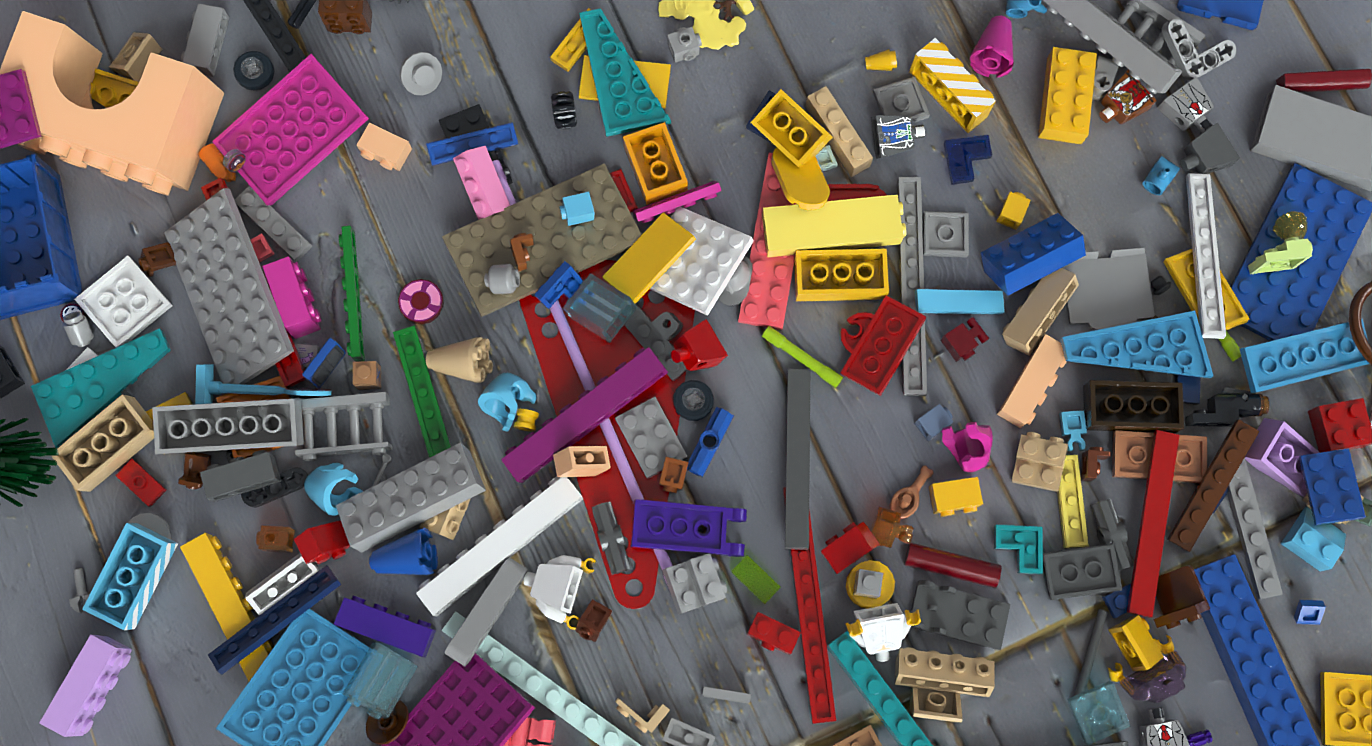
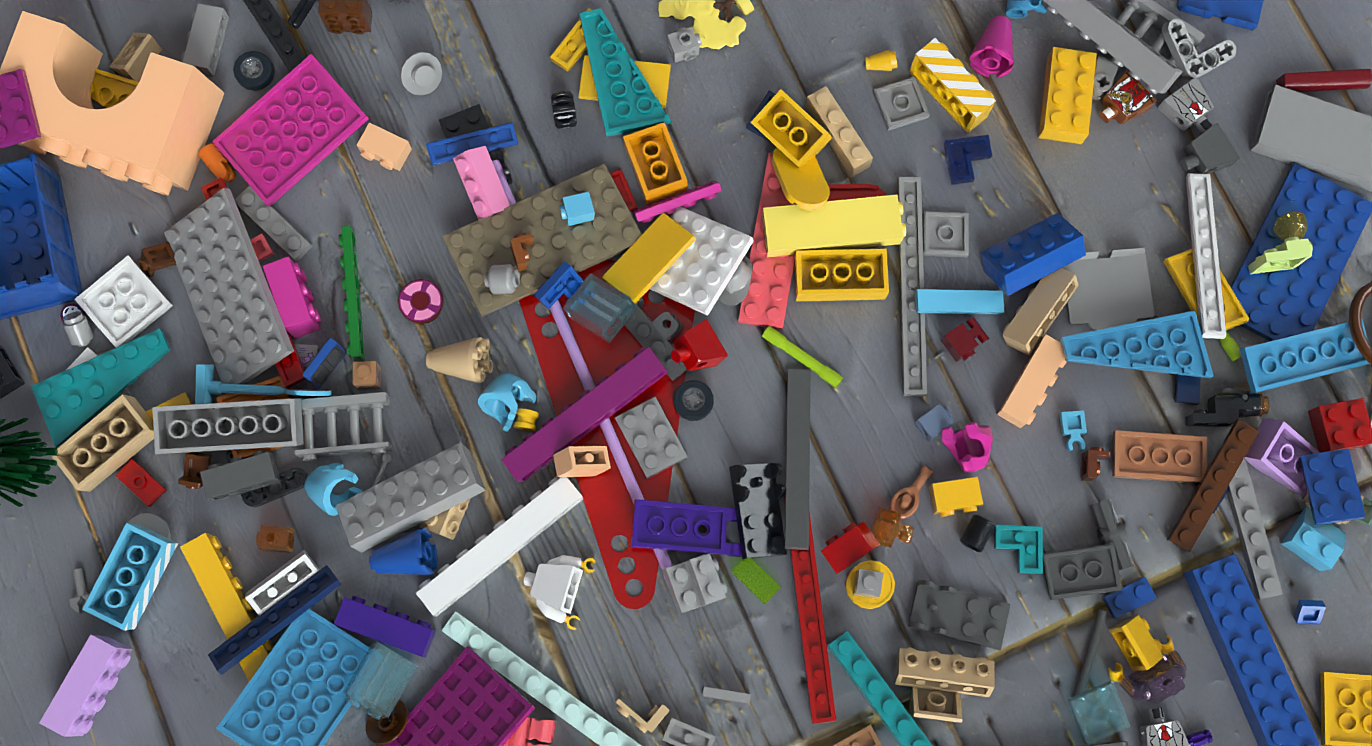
tile [223,149,246,172] -> none
red brick [294,520,350,564] -> none
green plate [393,325,451,458] -> none
light grey beam [444,557,529,666] -> none
copper bracket [575,599,612,642] -> none
dark grey piece [592,502,631,575] -> none
dark orange bracket [659,457,688,493] -> none
blue piece [687,407,734,478] -> none
red brick [747,612,801,655] -> none
light aqua tile [815,145,838,172] -> none
red plate [840,295,926,396] -> none
white torso [845,603,921,662] -> none
torso [871,115,925,159] -> none
dark red brick [904,542,1002,588] -> none
yellow brick [996,191,1031,230] -> none
tan plate [1012,432,1068,492] -> none
light yellow tile [1057,455,1089,548] -> none
dark brown brick [1083,380,1184,433] -> none
red tile [1127,430,1180,618] -> none
dark azure piece [1142,156,1180,195] -> none
black piece [1151,276,1171,295] -> none
reddish brown bracket [1153,565,1210,629] -> none
none -> black hinge [729,462,787,559]
none -> black piece [960,514,996,552]

